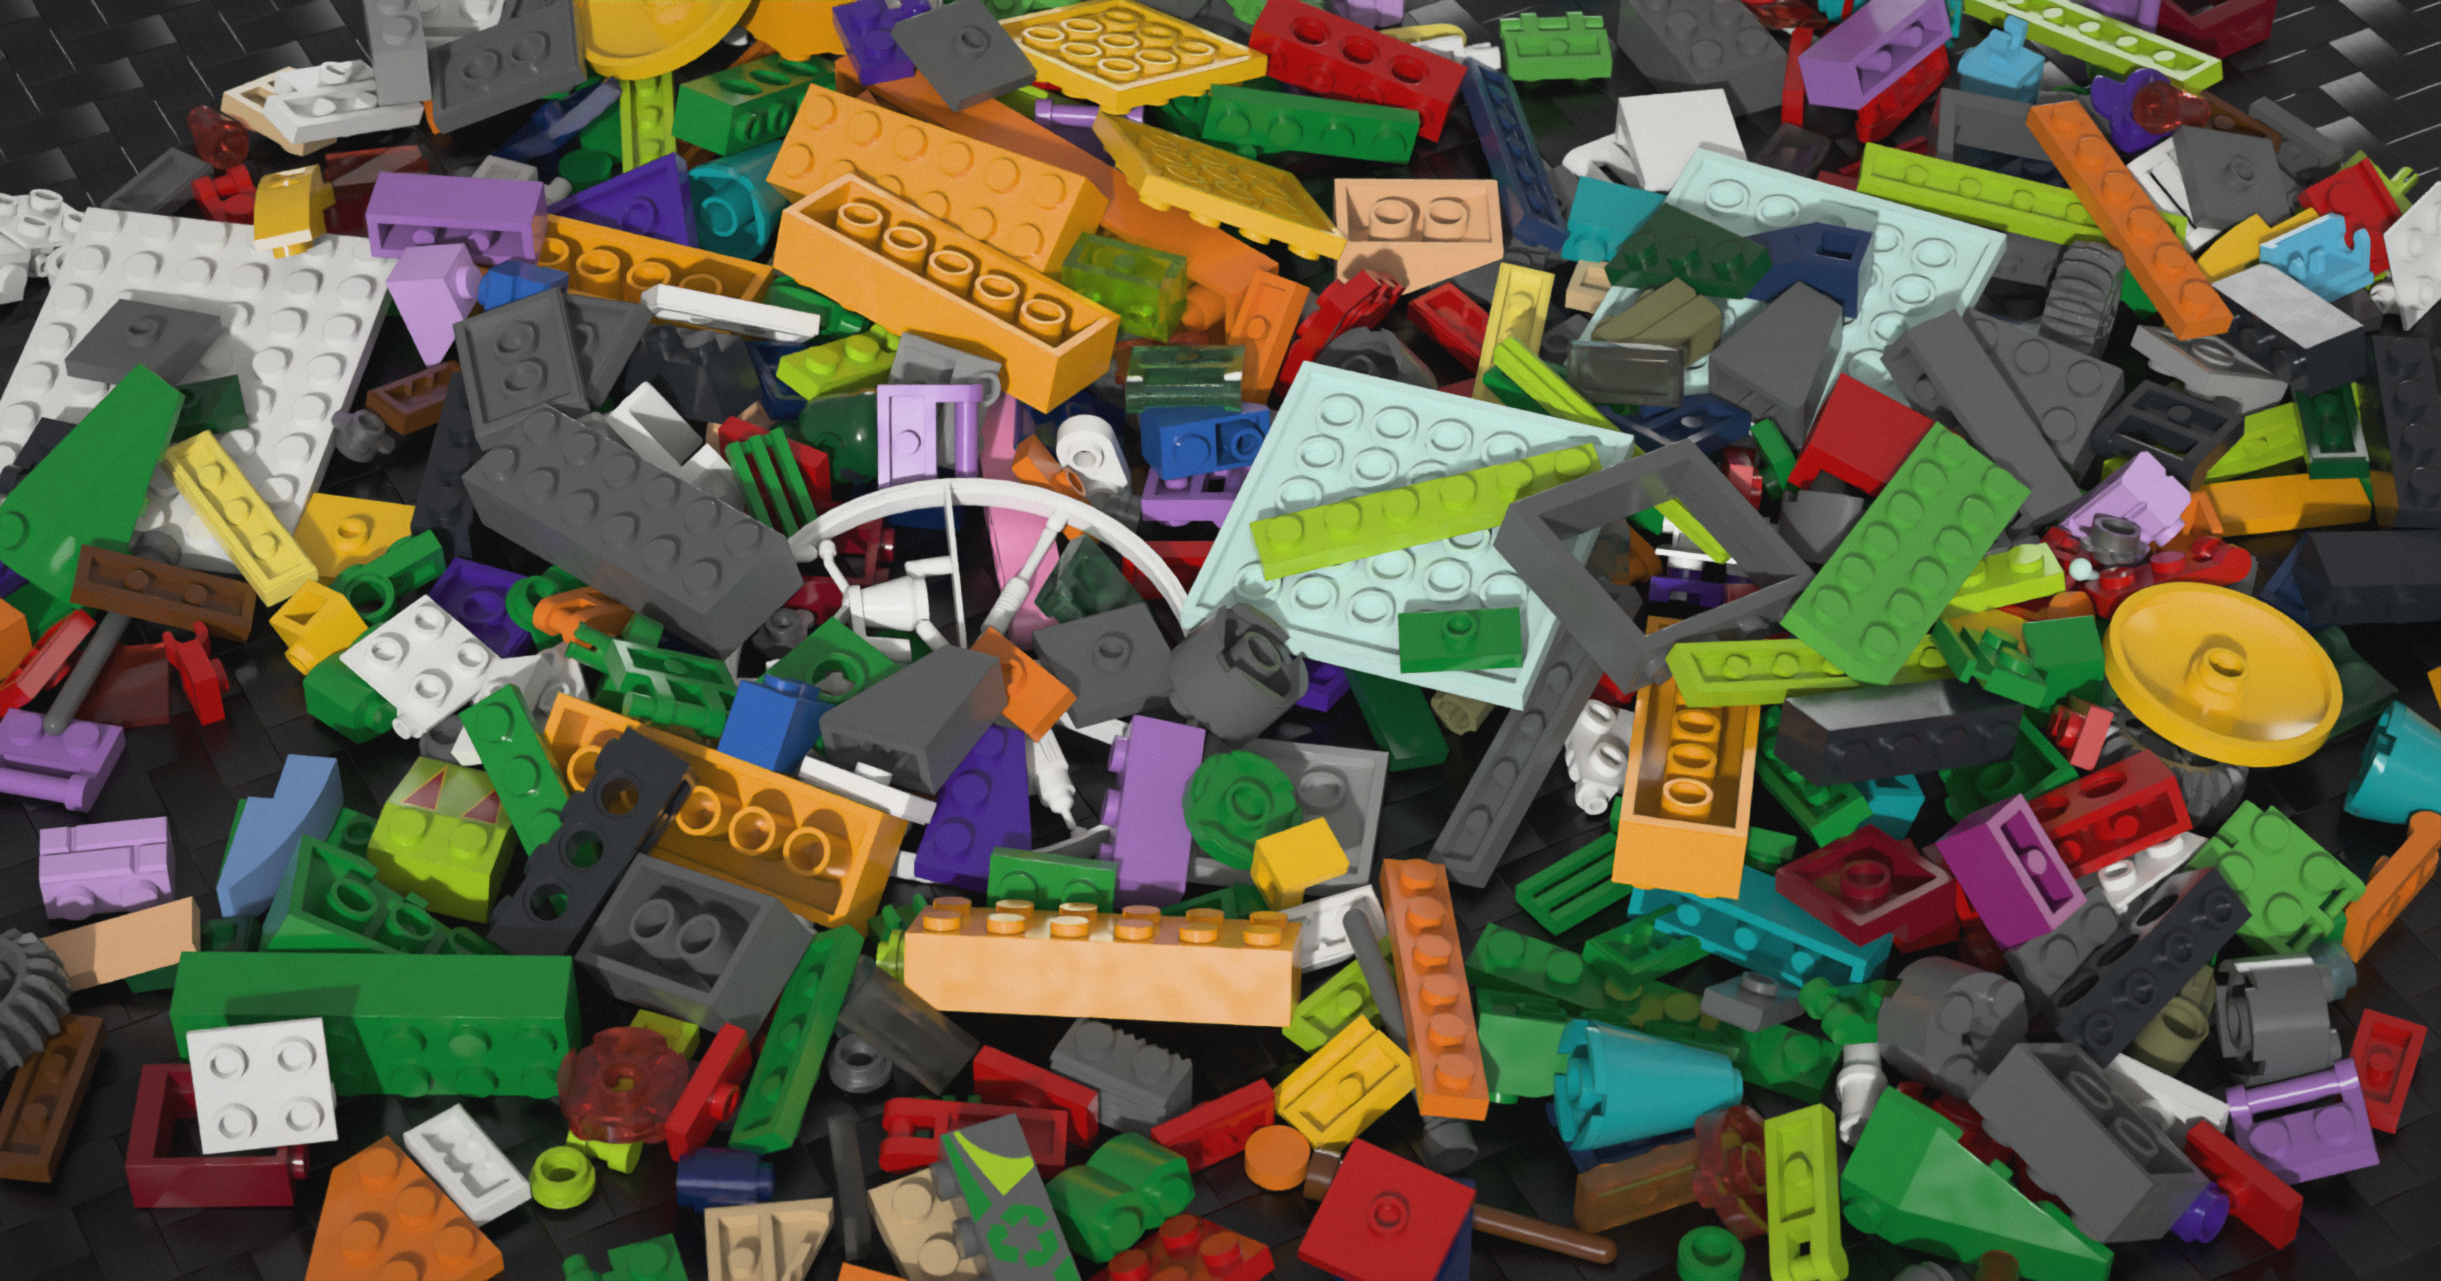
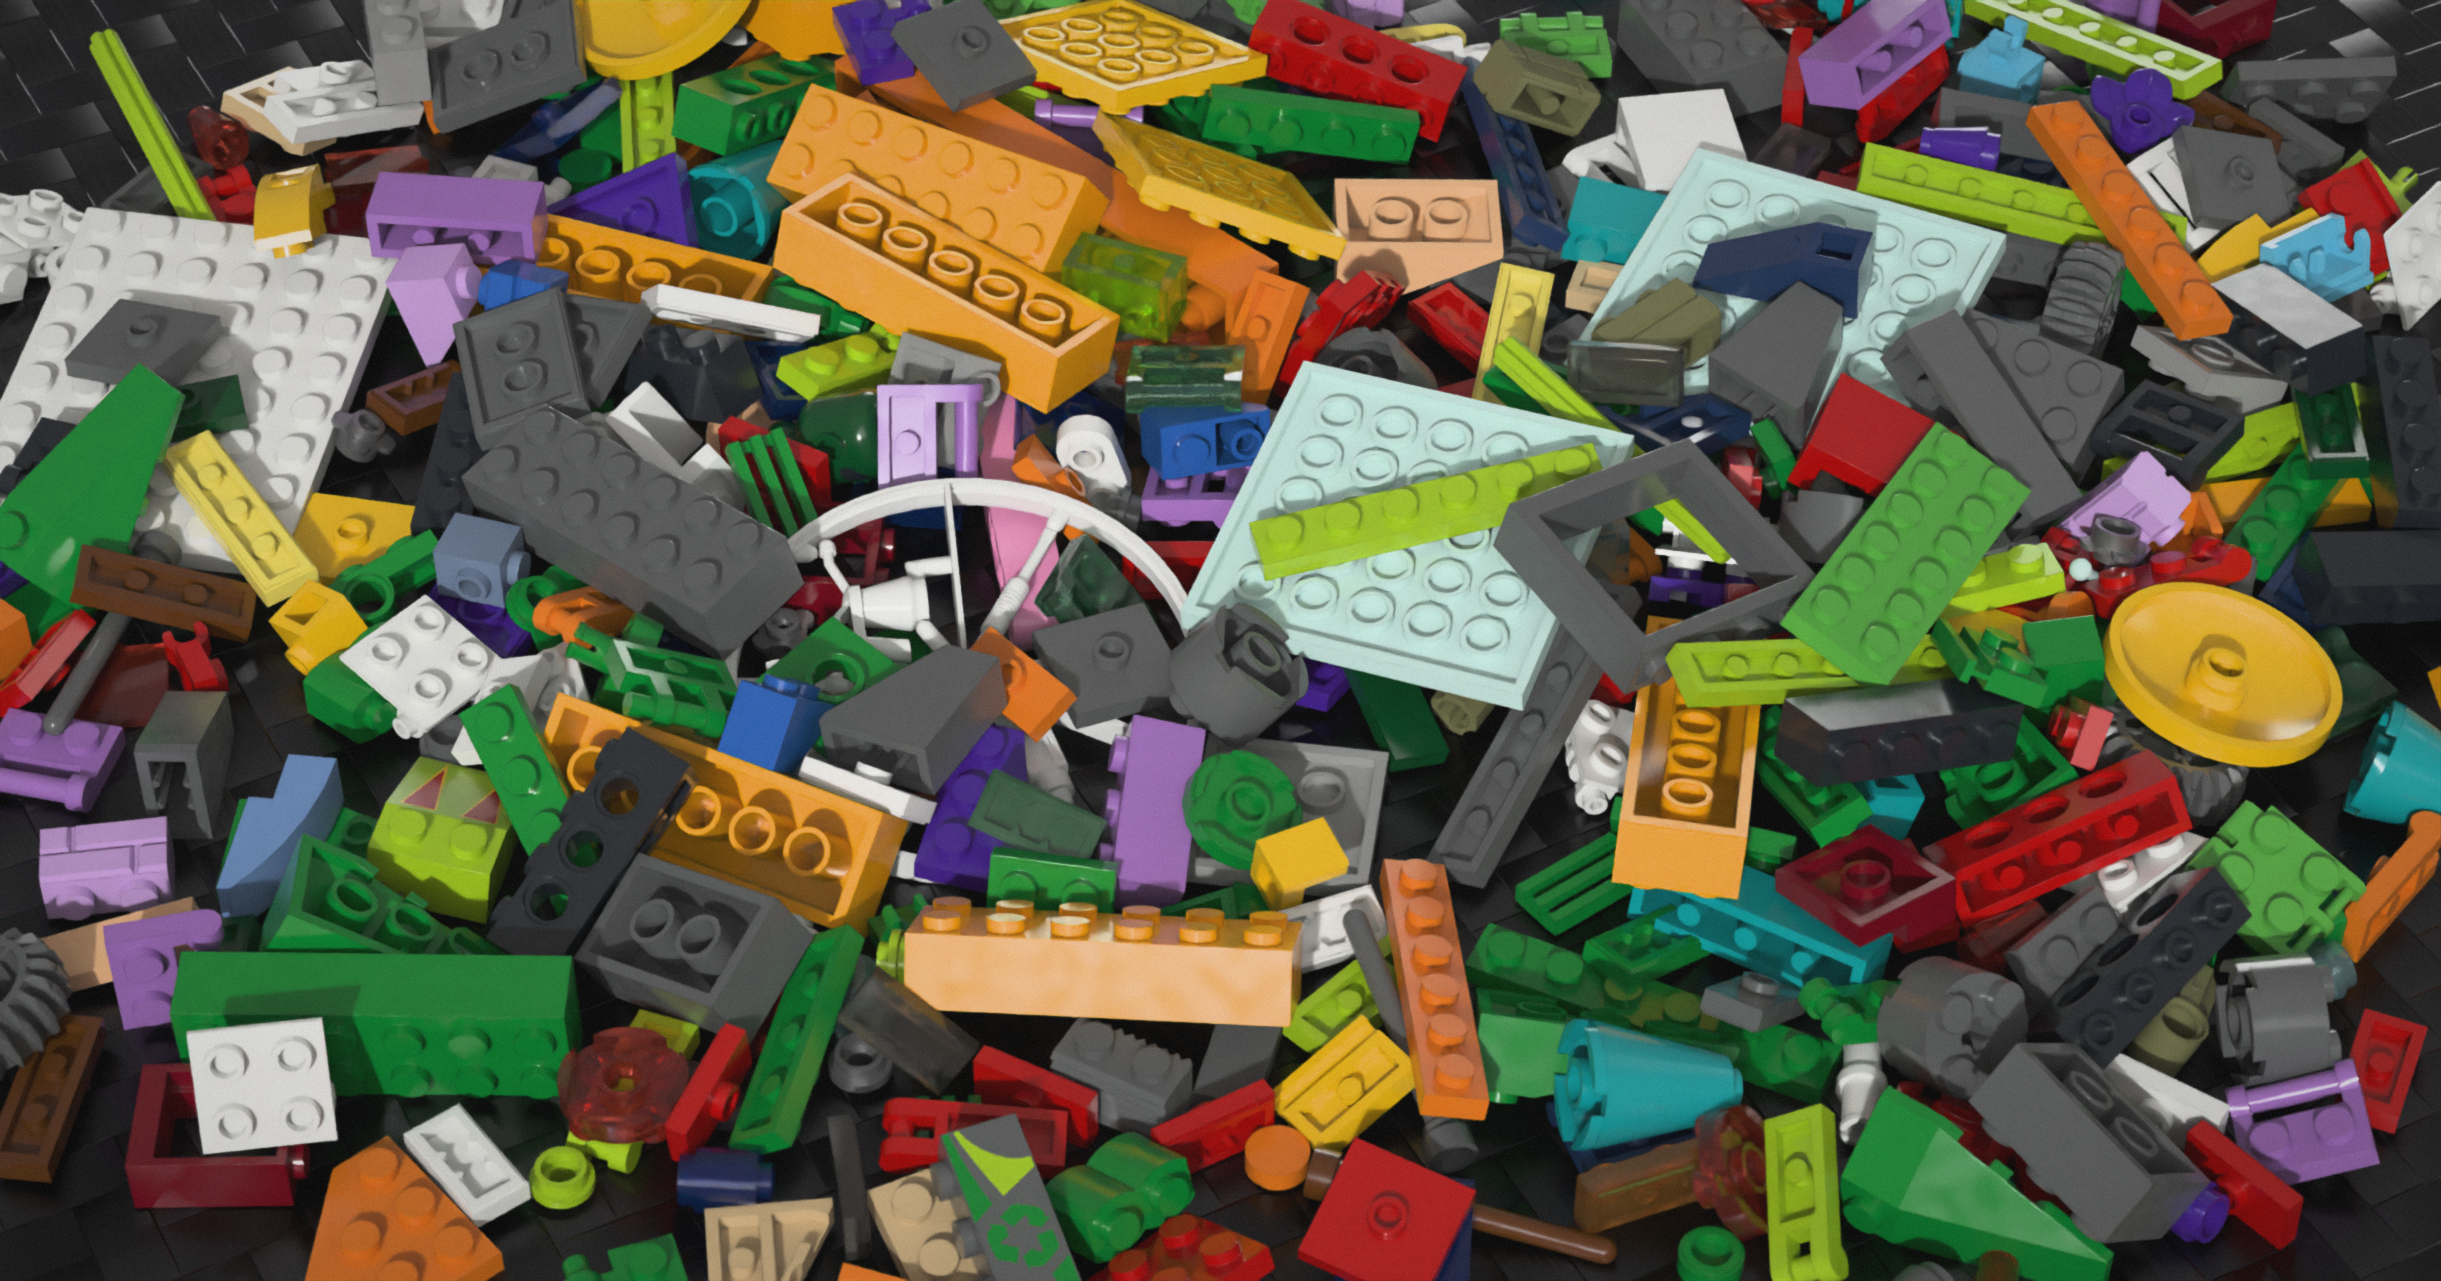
green plate [1398,607,1523,674] -> none
dark green wing [1604,202,1773,300] -> none
magenta brick [1935,793,2088,950] -> none
clear red cone [2132,80,2211,135] -> none
none -> lime axle [90,29,217,221]
none -> medium lavender plate [103,909,225,1030]
none -> dark grey slope [134,691,235,839]
none -> sand blue brick [433,513,531,608]
none -> dark green plate [967,768,1109,859]
none -> dark grey tile [1192,1024,1283,1108]
none -> olive brick [1473,38,1602,137]
none -> dark purple cone [1919,126,2002,172]
none -> dark grey plate [2216,56,2397,123]
none -> green plate [2223,441,2349,584]

